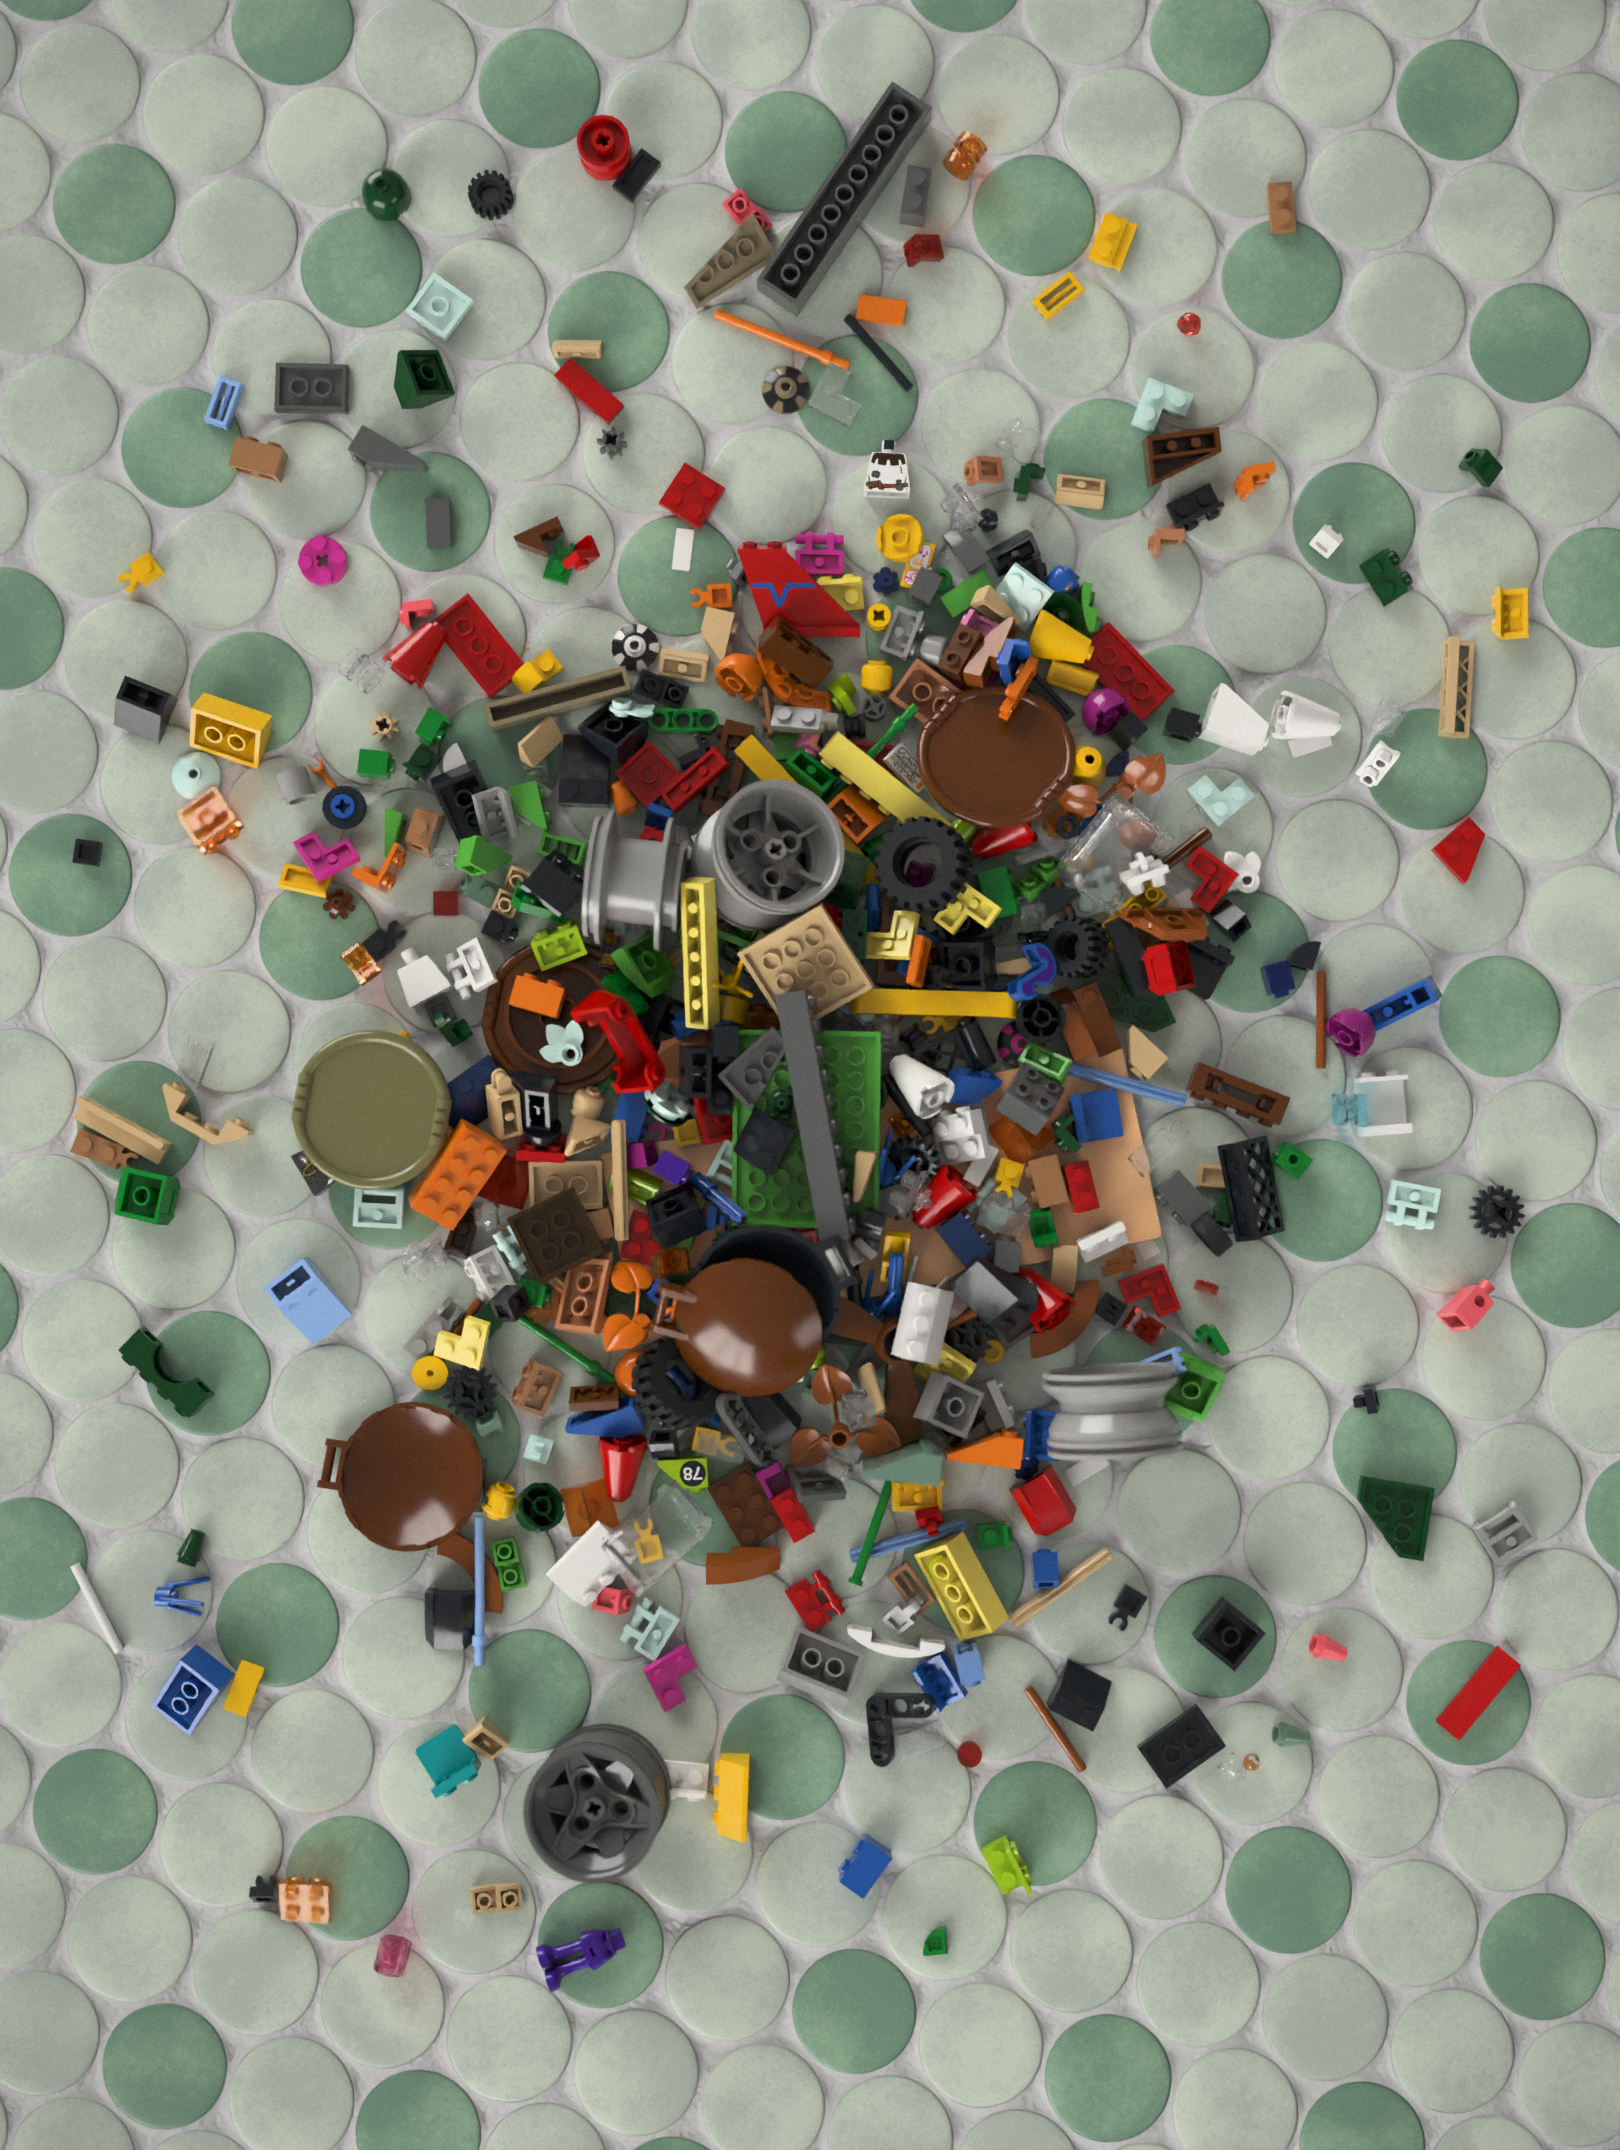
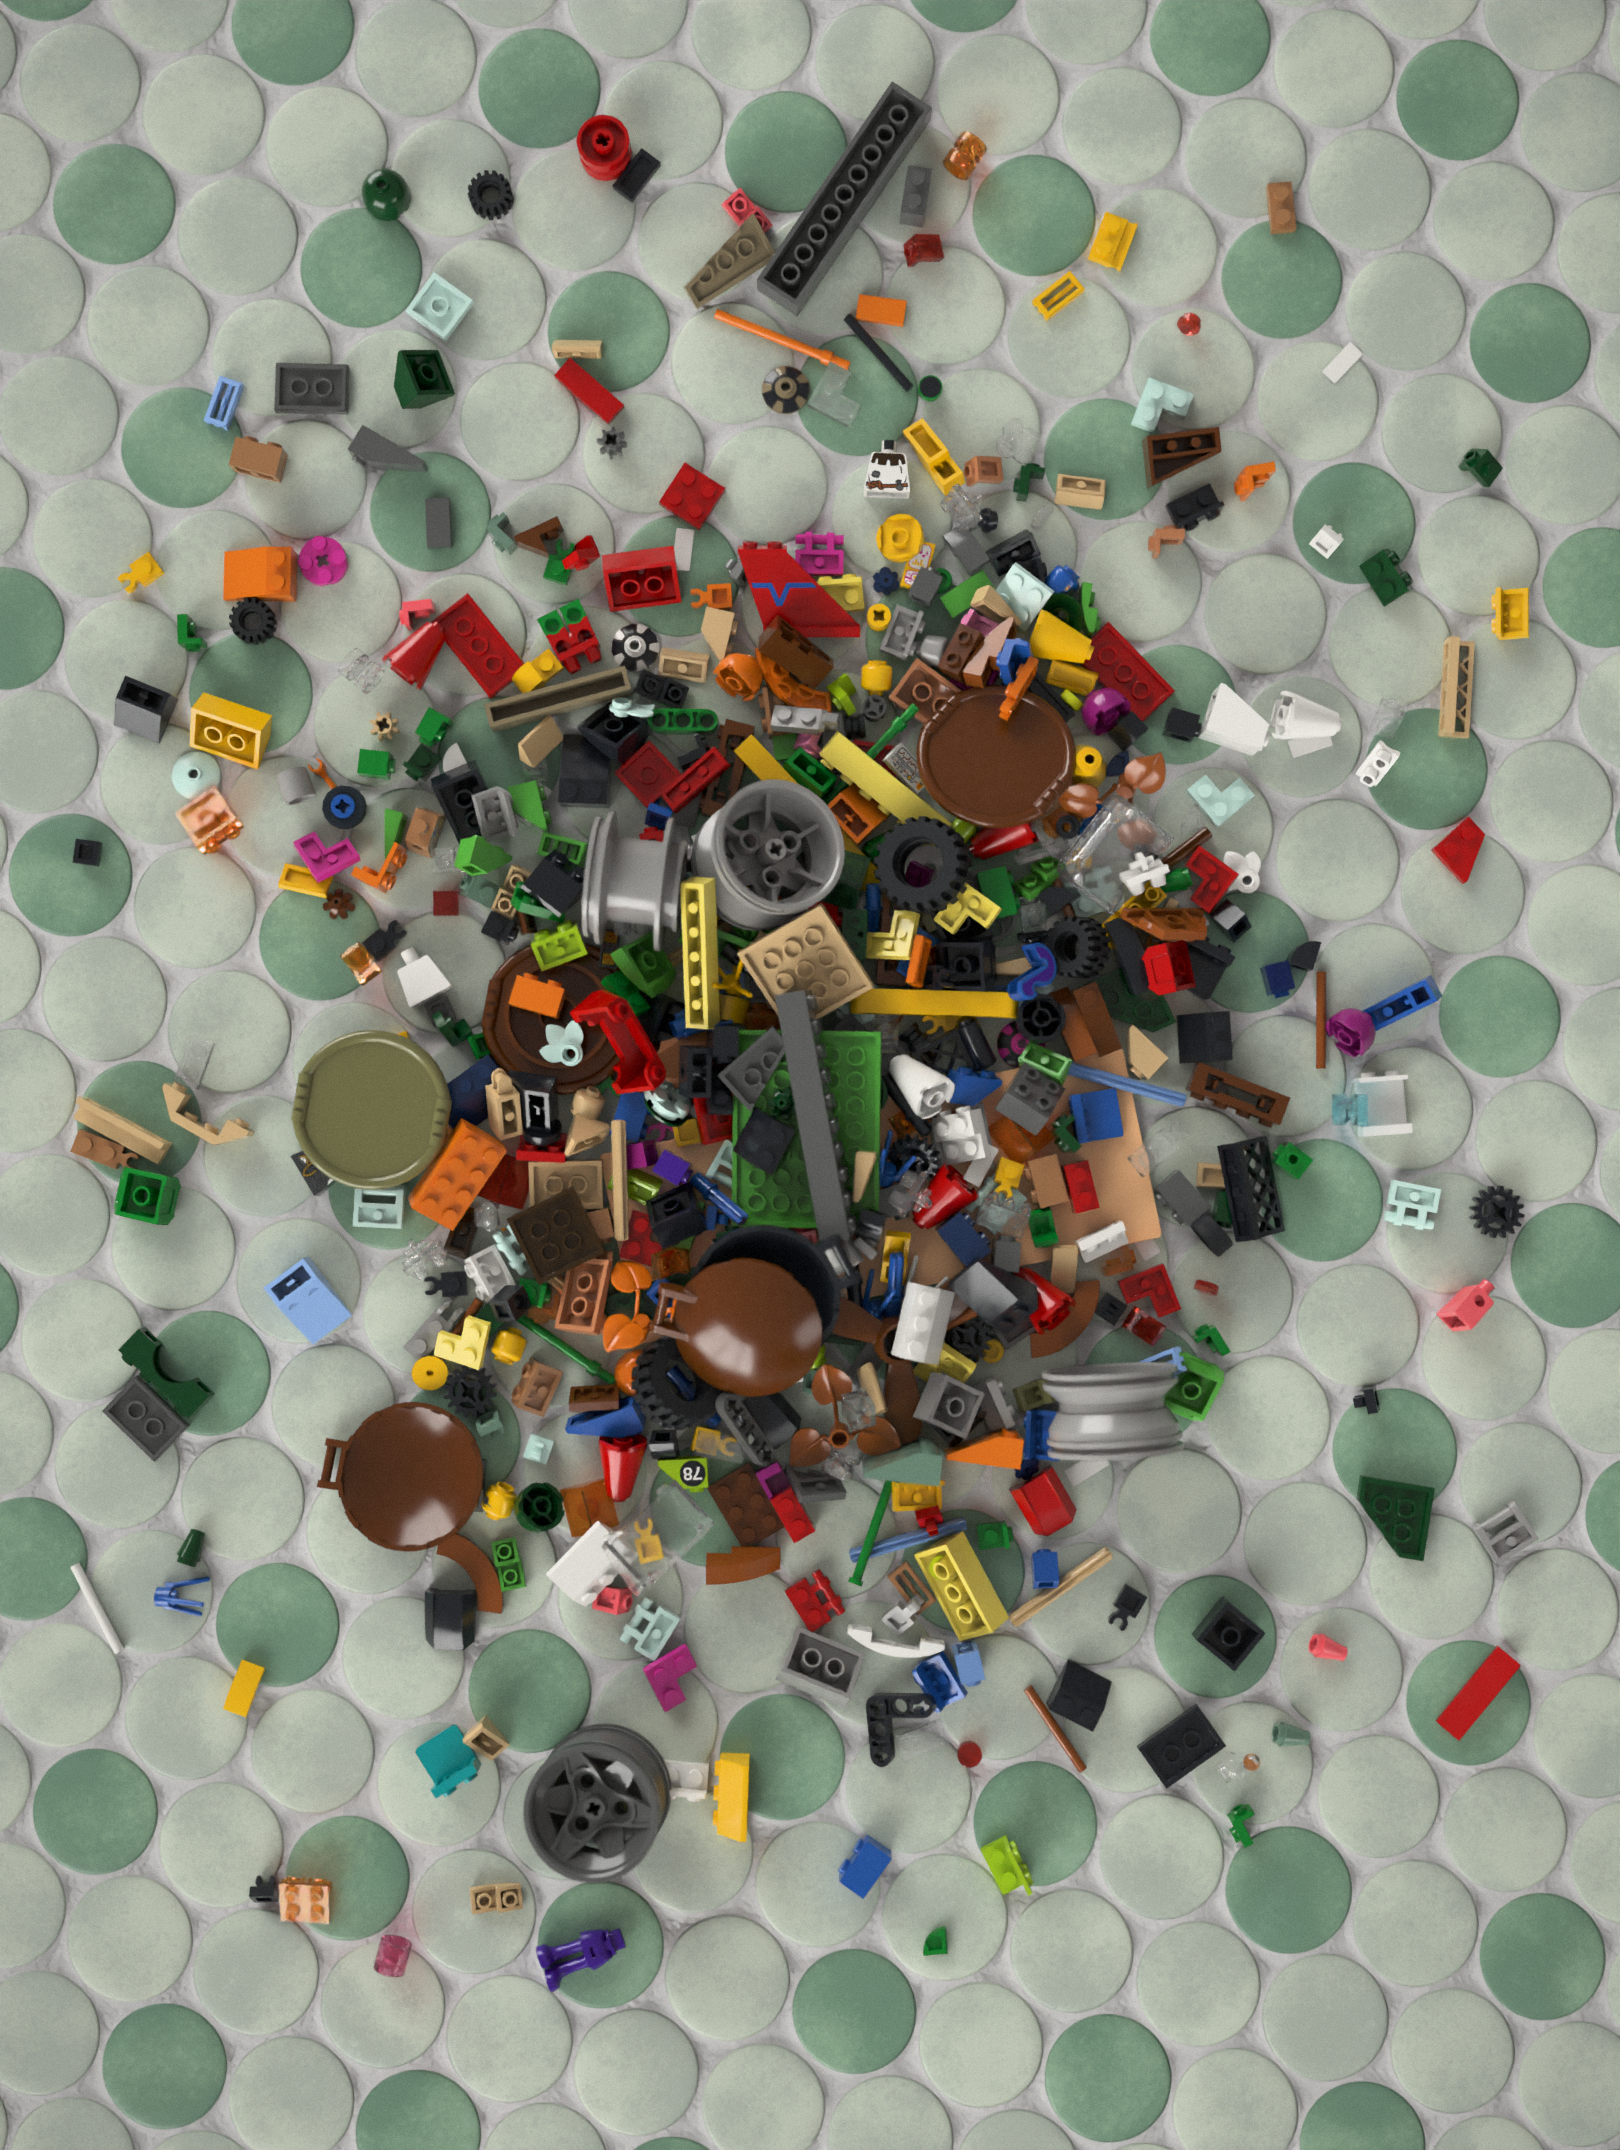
blue slope [152,1644,234,1736] -> none
white plate [445,937,498,1000] -> none
light blue bar [472,1516,487,1666] -> none
orange cone [609,779,638,817] -> none
none -> dark grey tile [102,1375,190,1462]
none -> green bracket [177,614,207,652]
none -> orange slope [223,546,298,602]
none -> black tyre [229,598,277,645]
none -> black plate [424,1271,468,1297]
none -> green slope [467,1032,491,1060]
none -> sand green bracket [487,512,517,555]
none -> yellow head [491,1327,527,1365]
none -> reddish brown slope [516,911,537,936]
none -> red hips [537,598,602,675]
none -> red slope [602,546,682,612]
none -> yellow slope [903,418,965,496]
none -> black tile [918,375,942,402]
none -> olive bracket [1012,1379,1056,1412]
none -> neon yellow tile [1060,689,1083,711]
none -> green cone [1160,867,1193,893]
none -> black slope [1176,1011,1233,1064]
none -> green bracket [1227,1804,1255,1848]
none -> white sticker [1322,342,1363,384]

